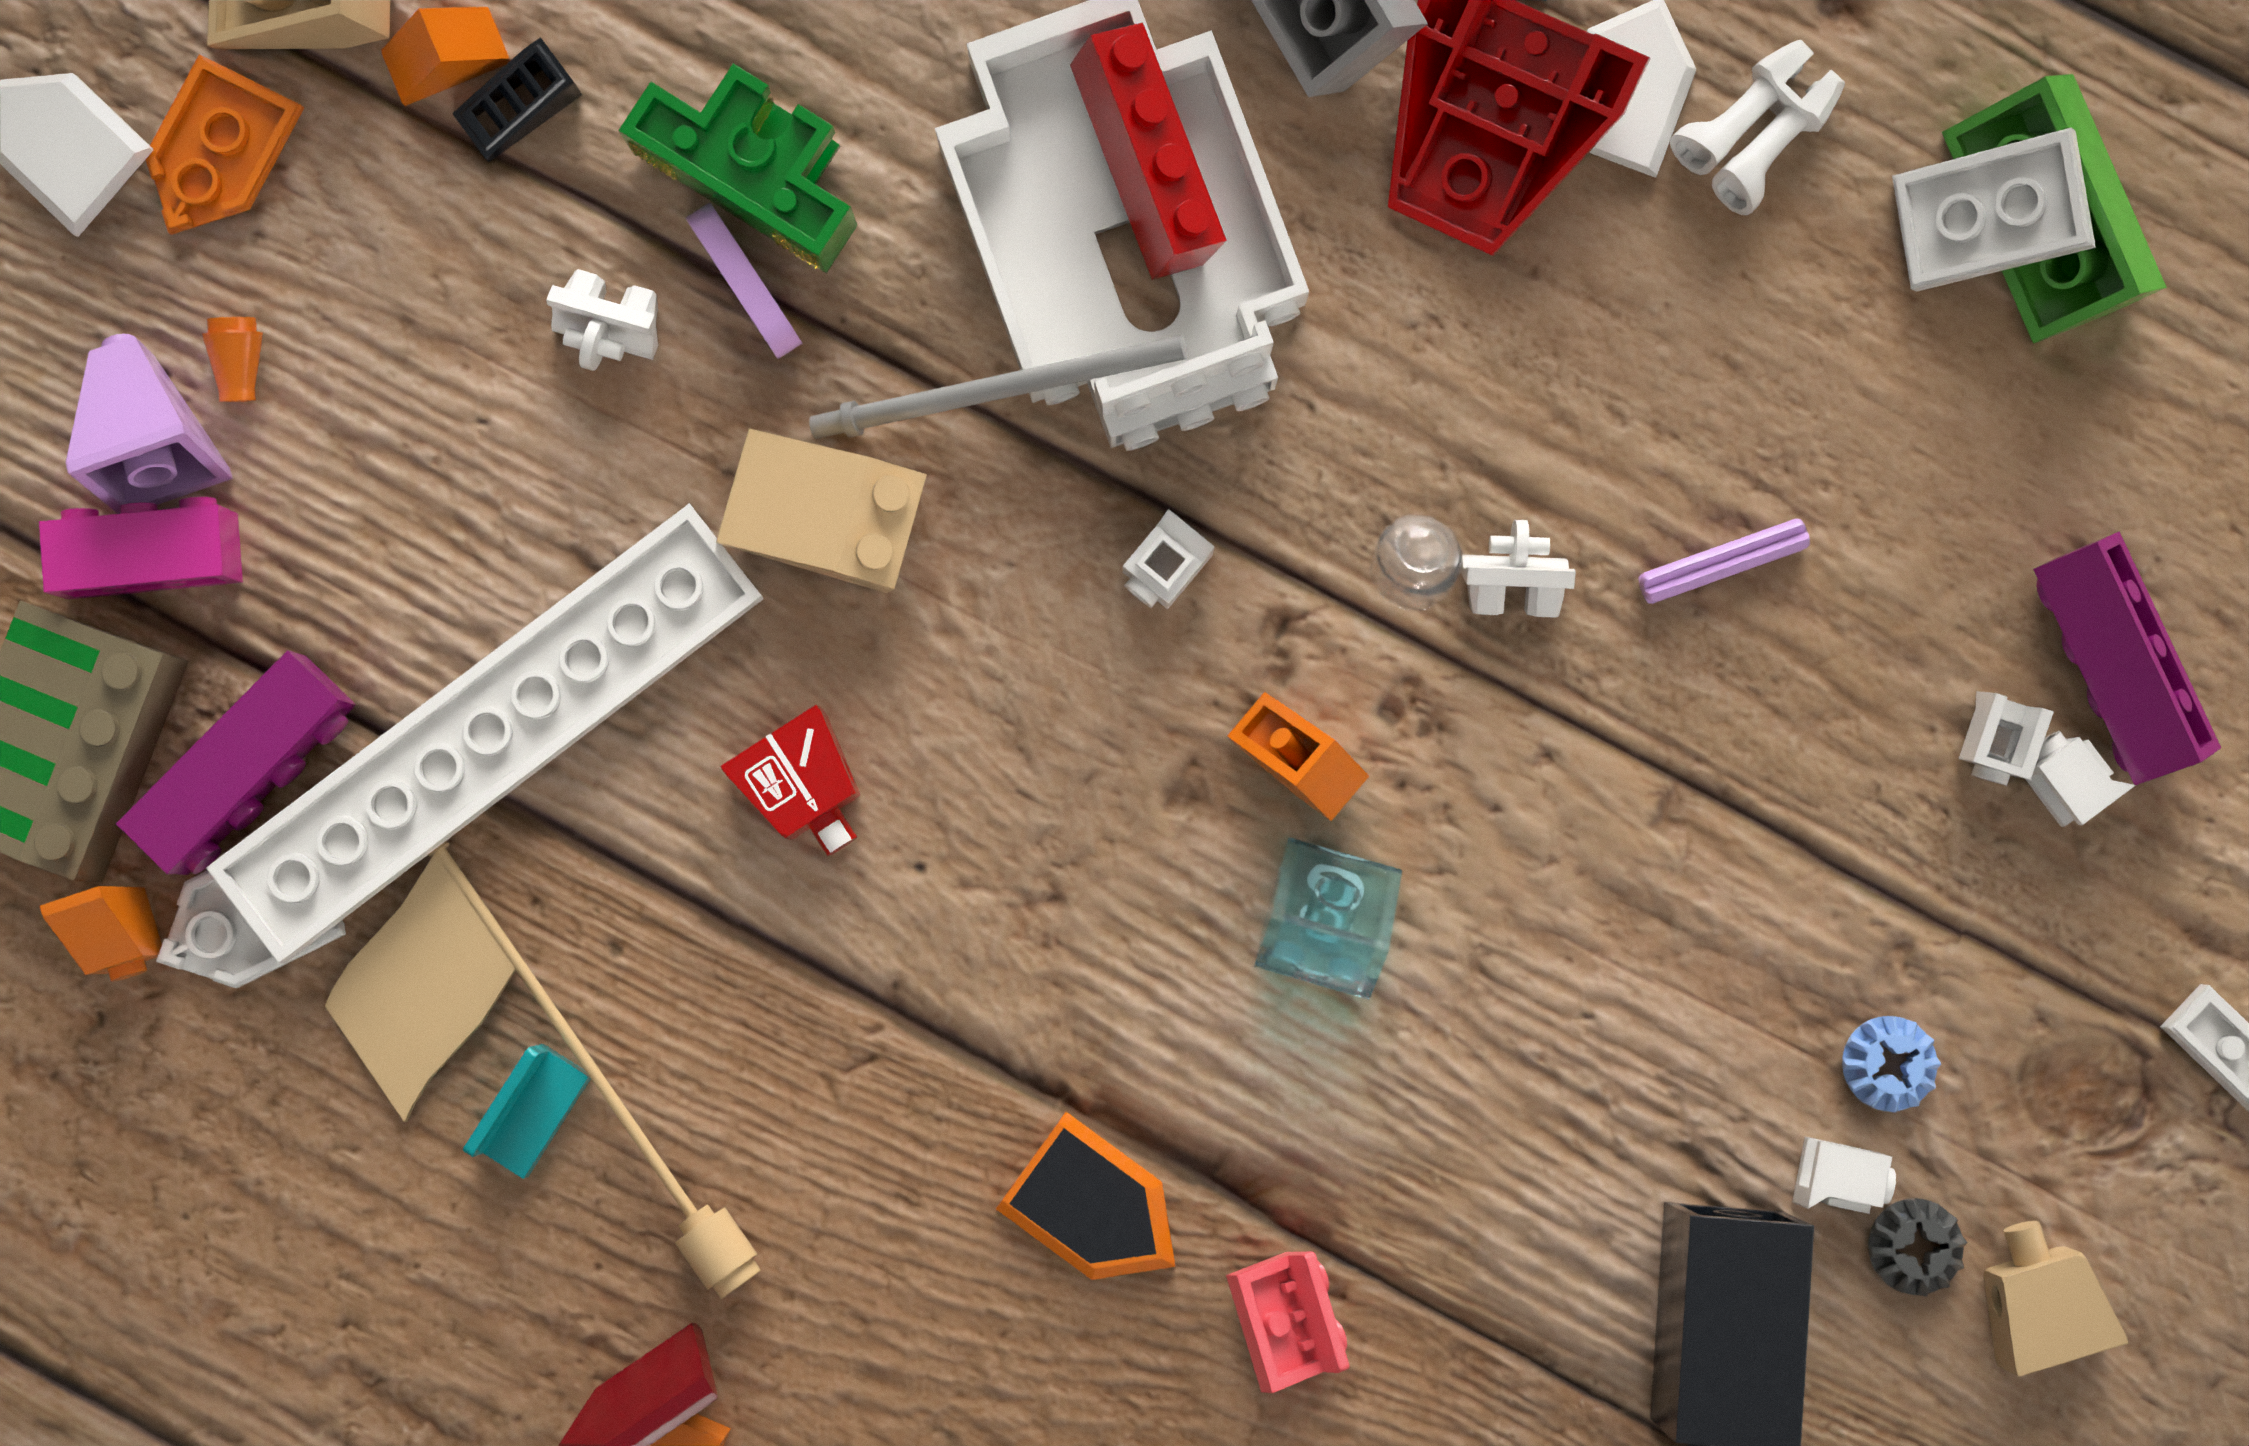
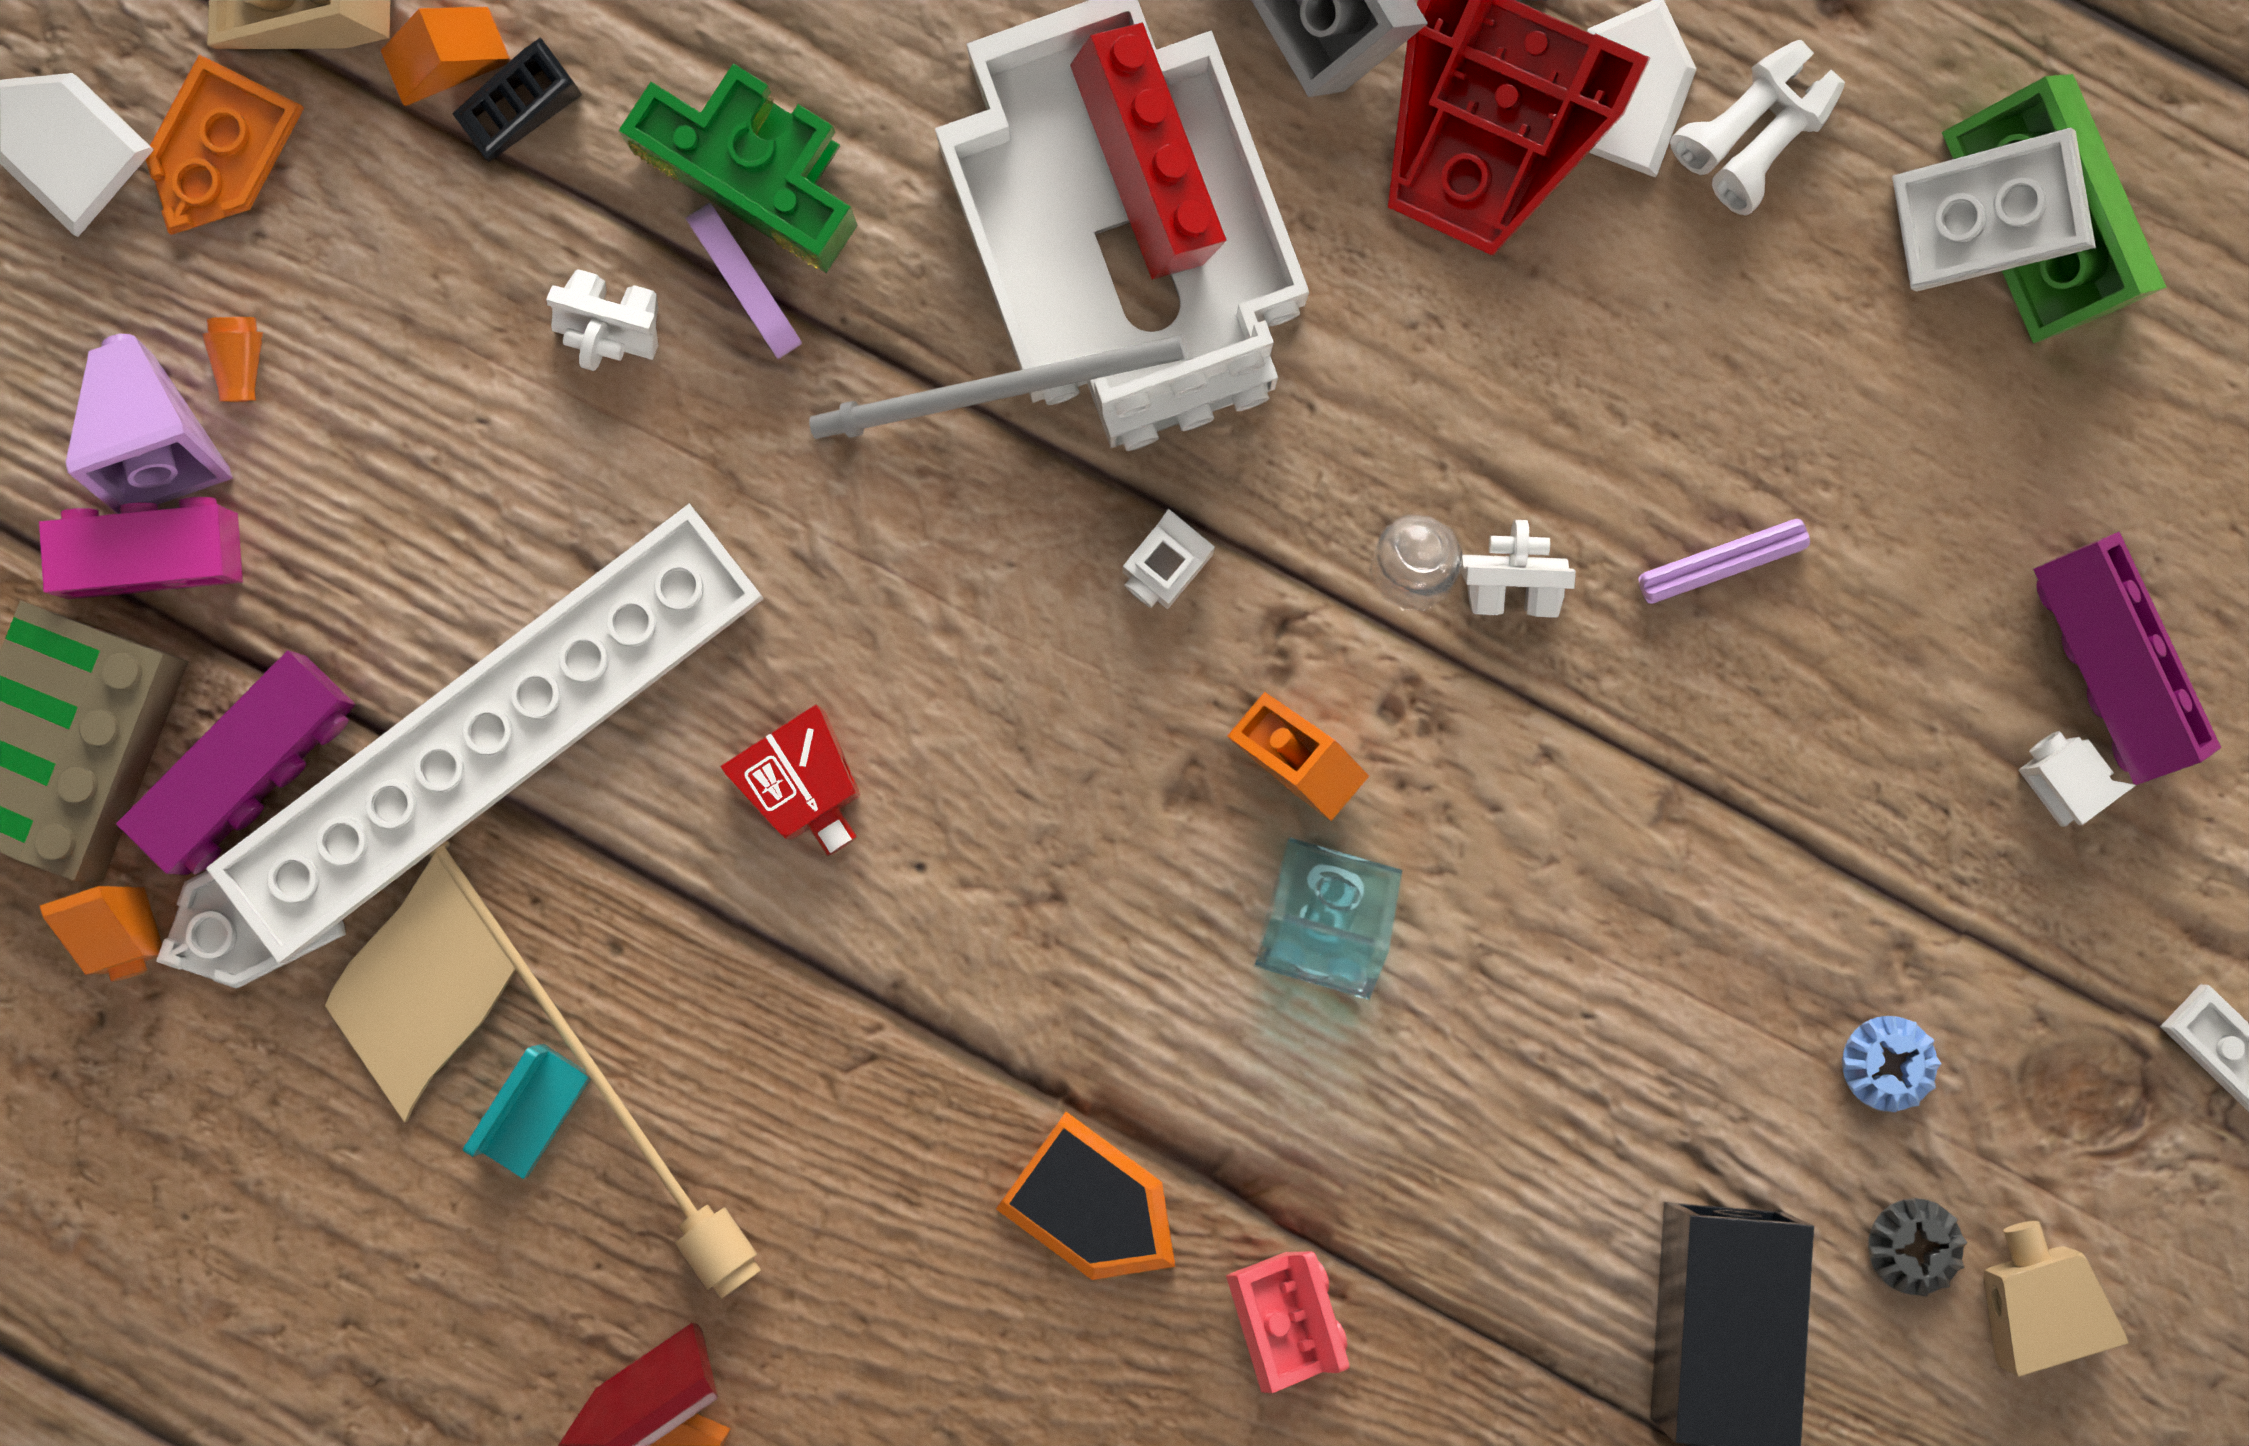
tan slope [716,429,927,593] -> none
white window [1792,1137,1896,1214] -> none
white window [1959,691,2054,786] -> none

